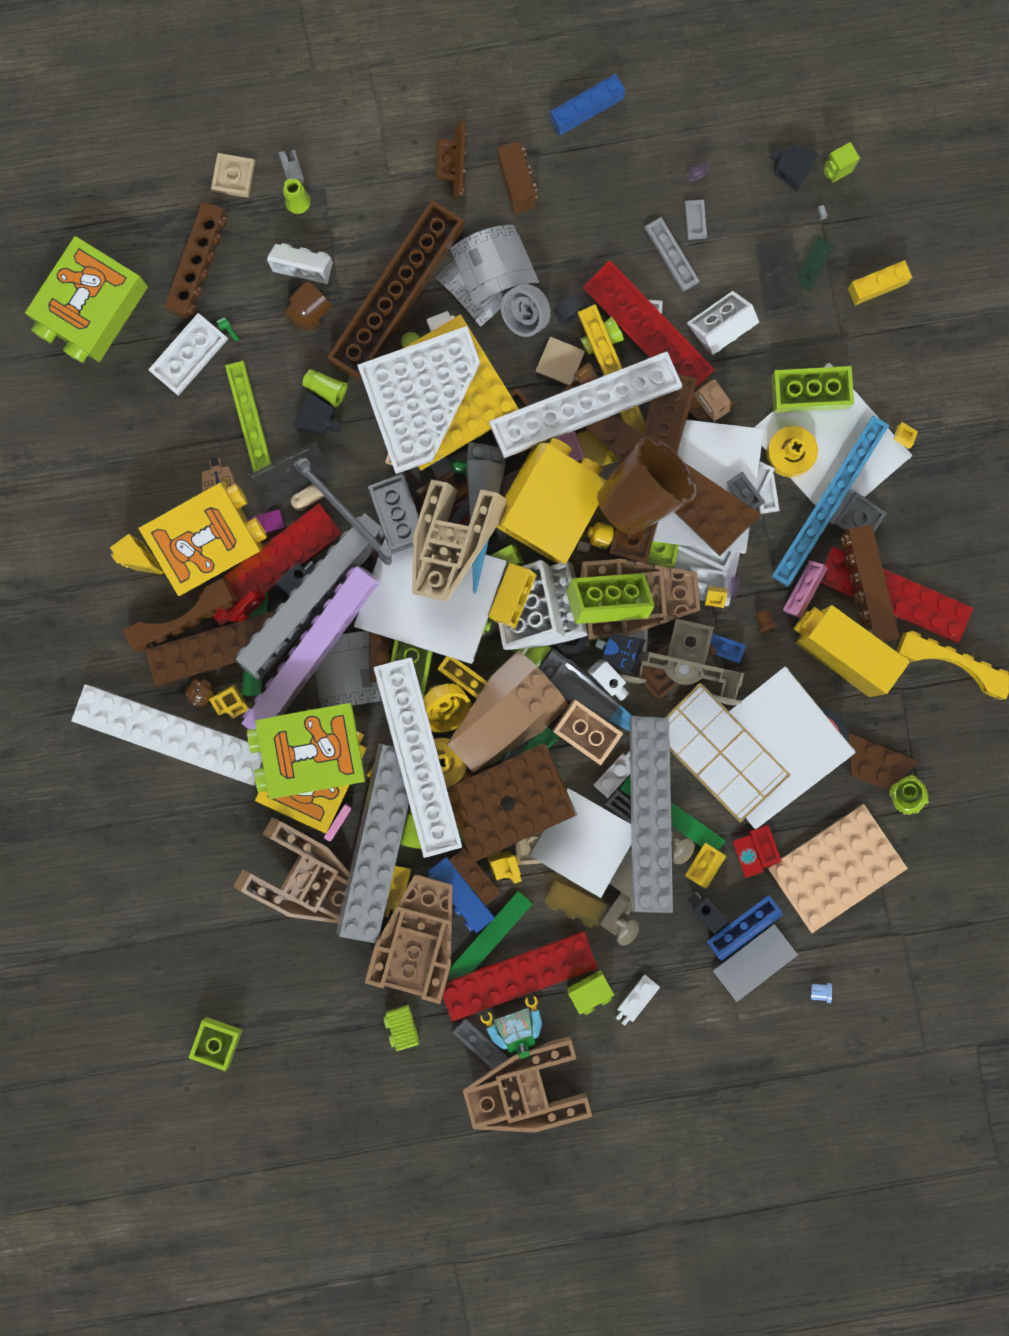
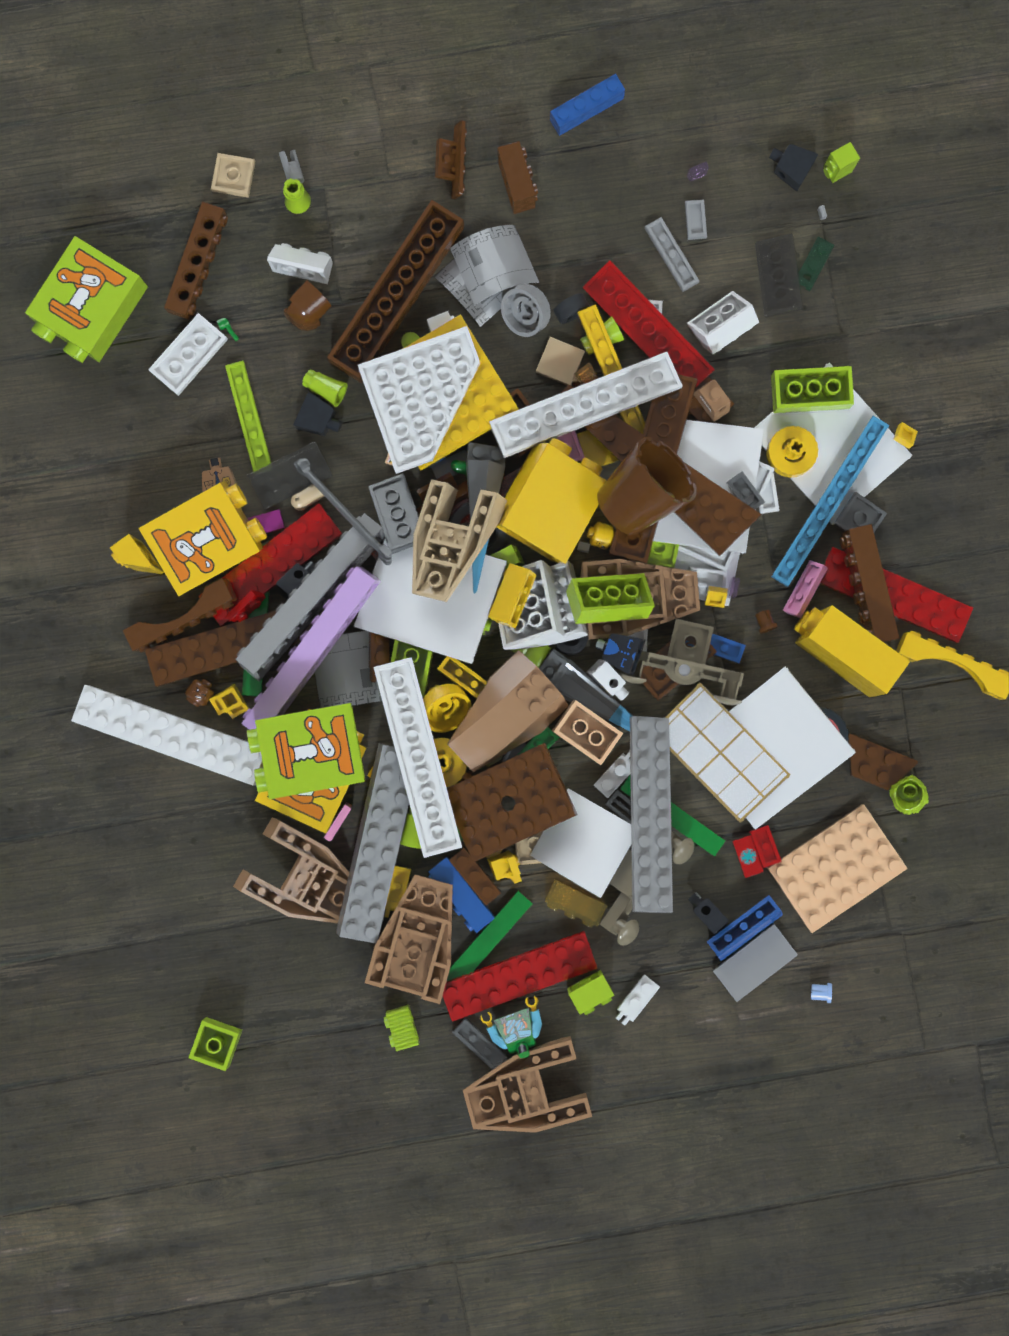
yellow panel [685,843,726,889] -> none
yellow brick [847,260,912,305] -> none

